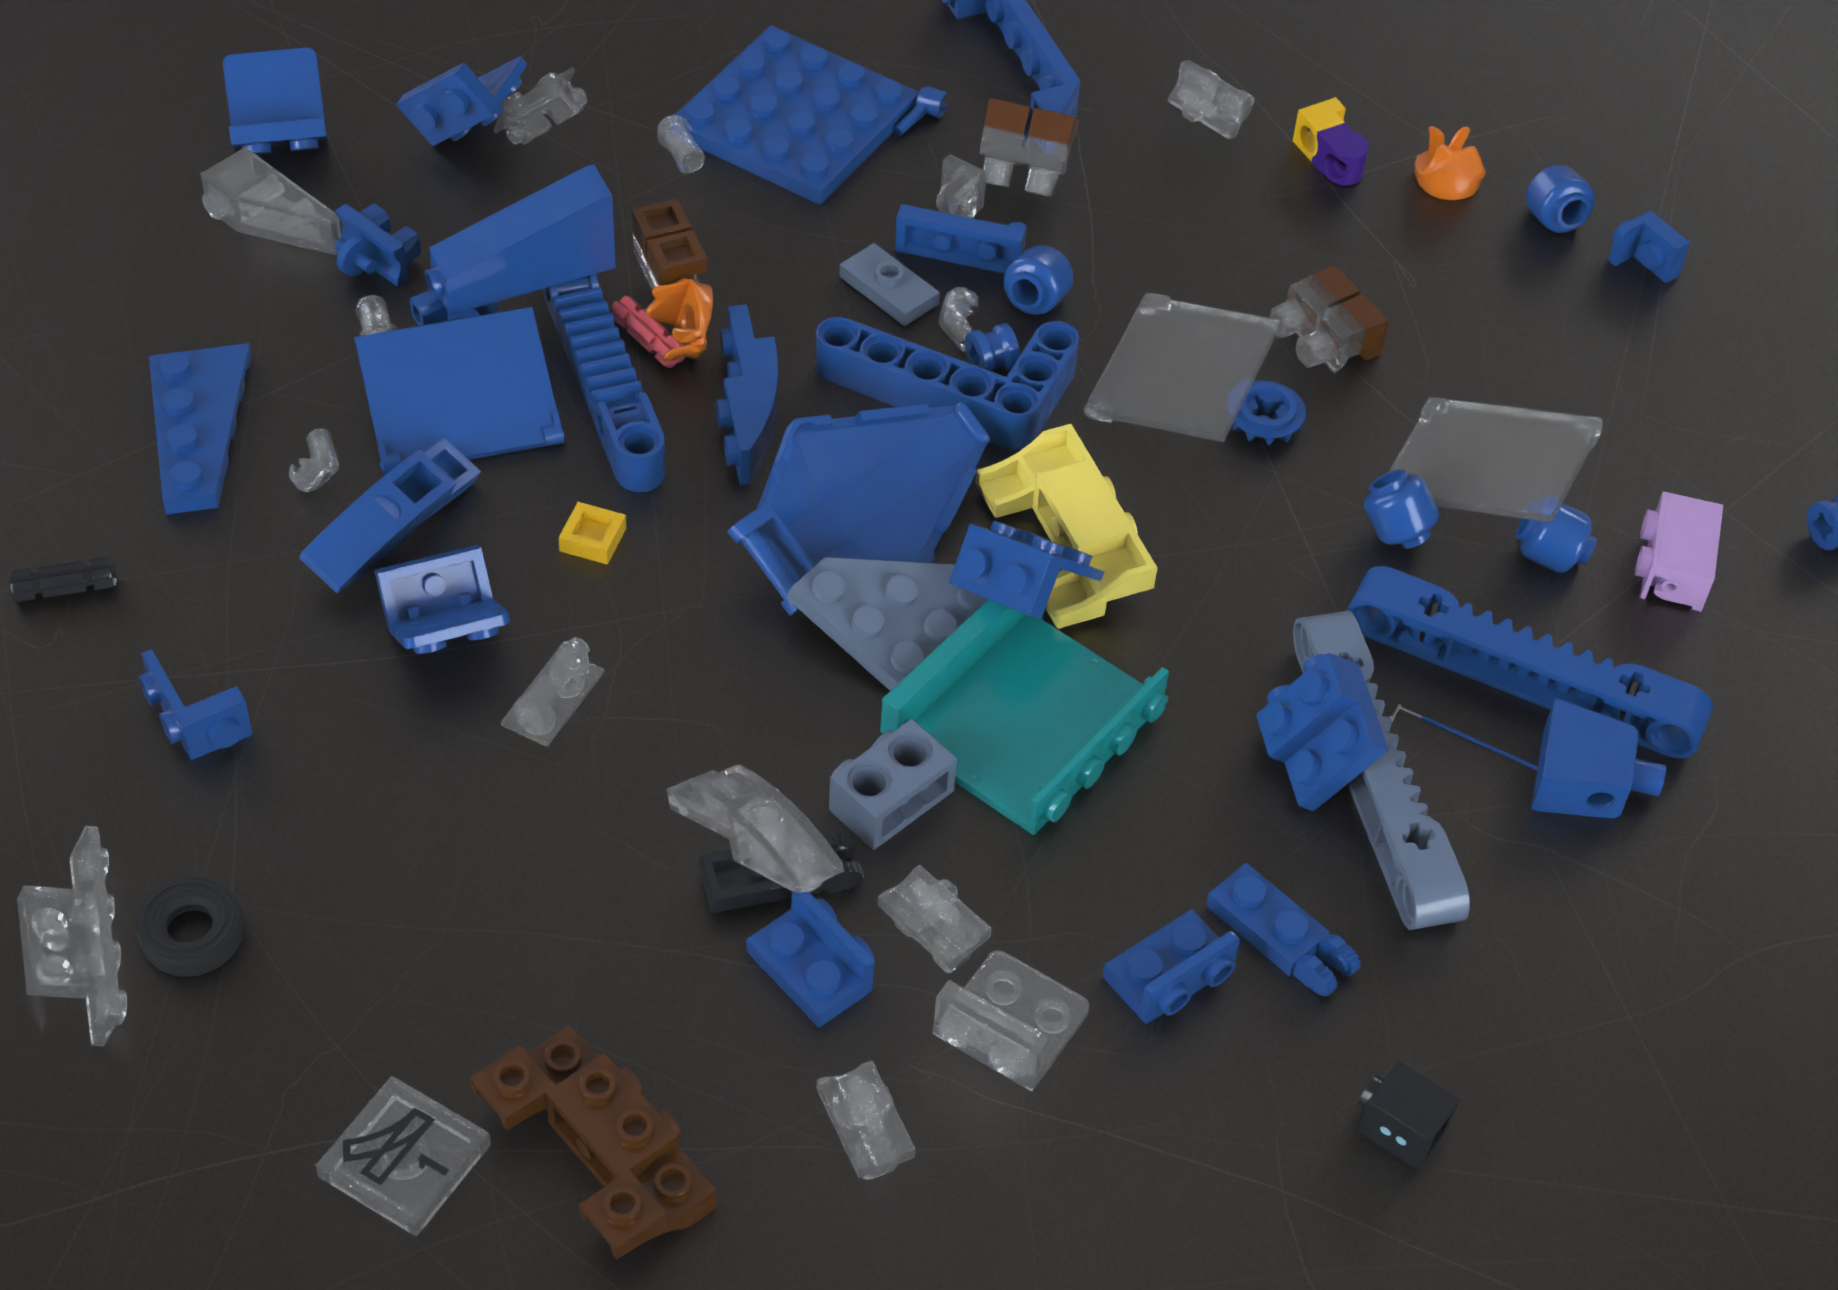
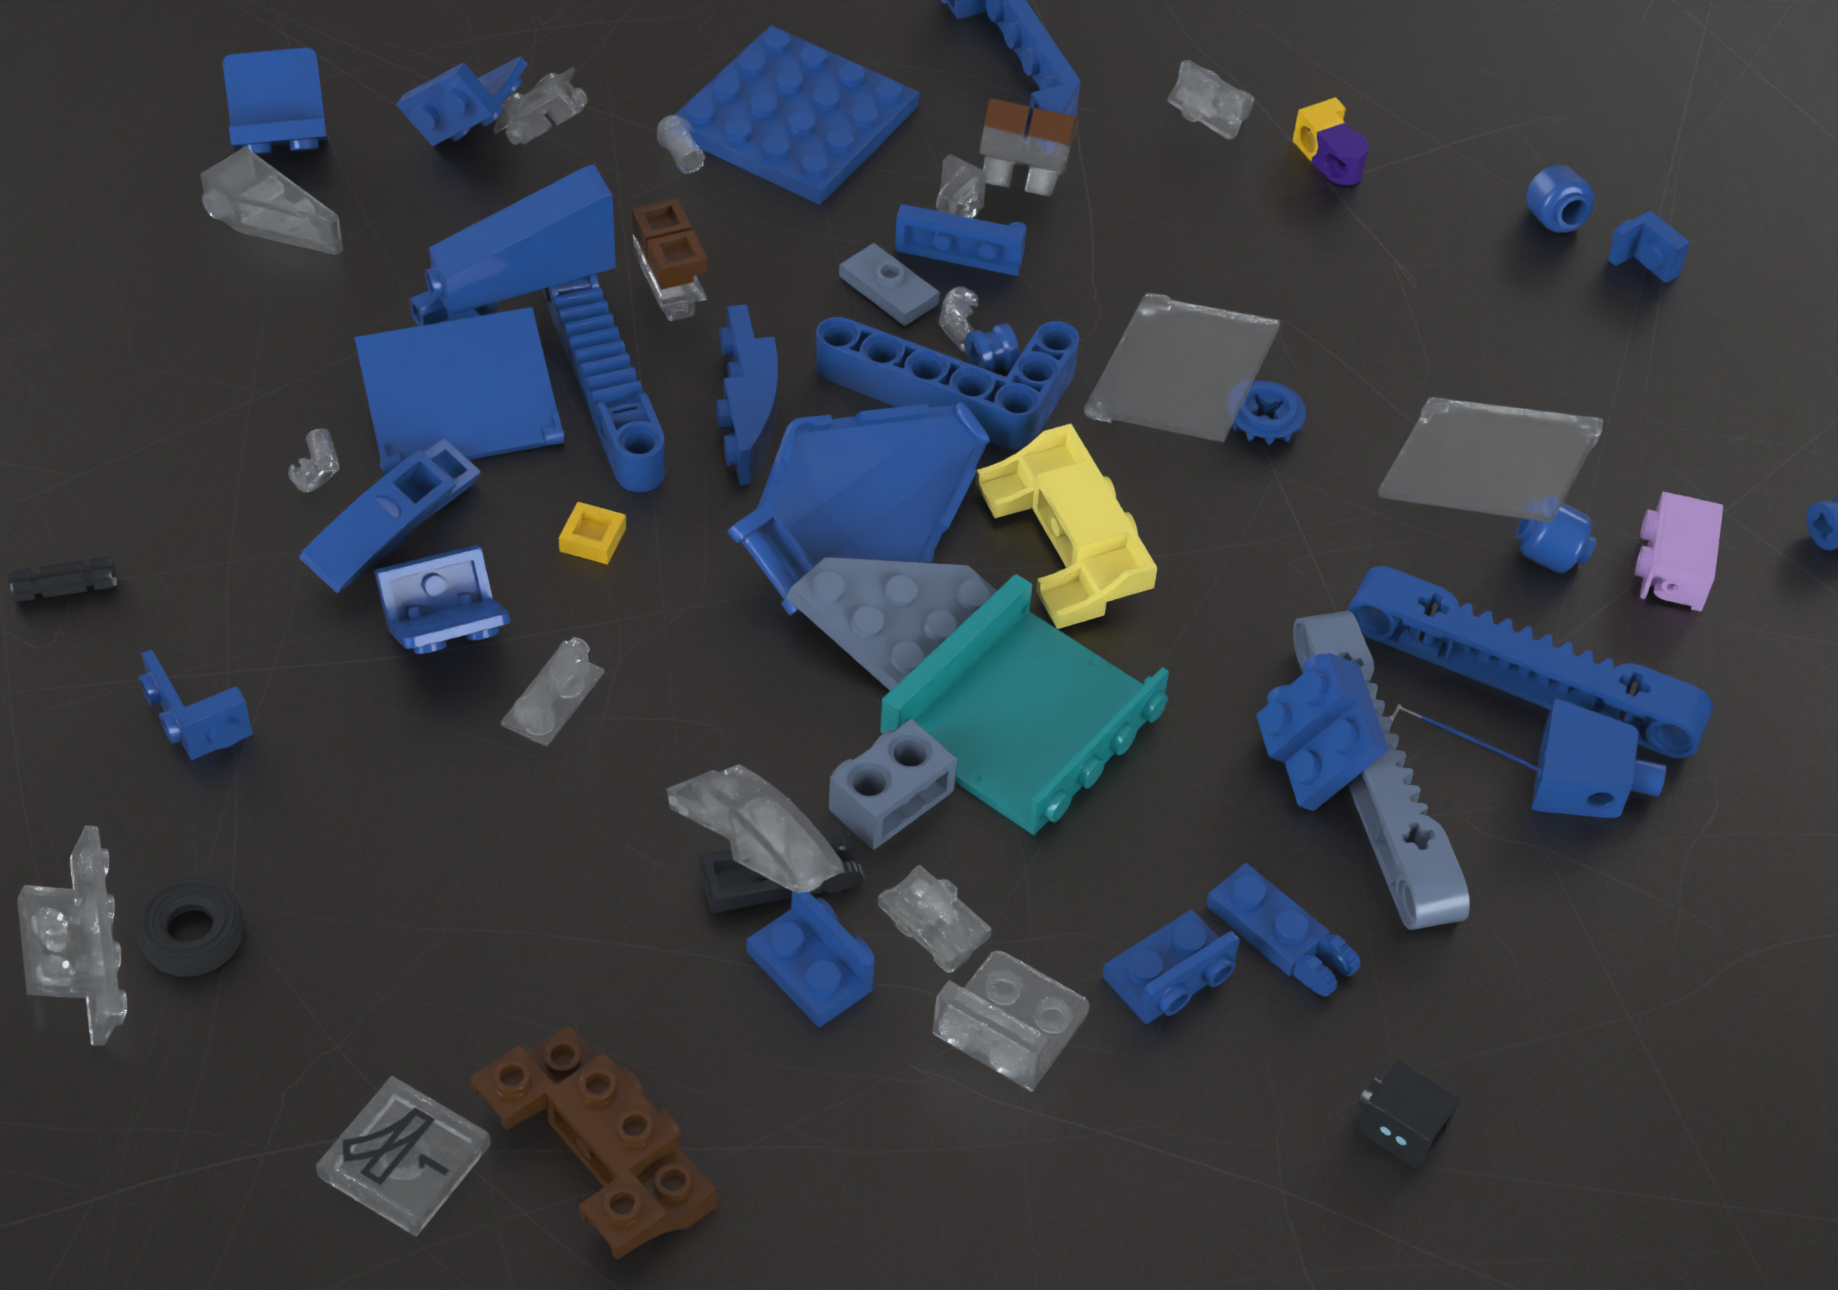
blue wing [149,343,252,515] -> none
blue hips [334,203,422,287] -> none
clear pin [355,295,398,336] -> none
coral axle [611,296,685,368] -> none
orange piece [646,278,713,361] -> none
clear hips [816,1060,916,1180] -> none
blue hand [893,86,947,136] -> none
blue bracket [949,521,1105,619] -> none
blue head [1004,245,1073,315] -> none
clear hips [1269,265,1389,373] -> none
blue head [1364,469,1439,549] -> none
orange piece [1414,126,1486,200] -> none

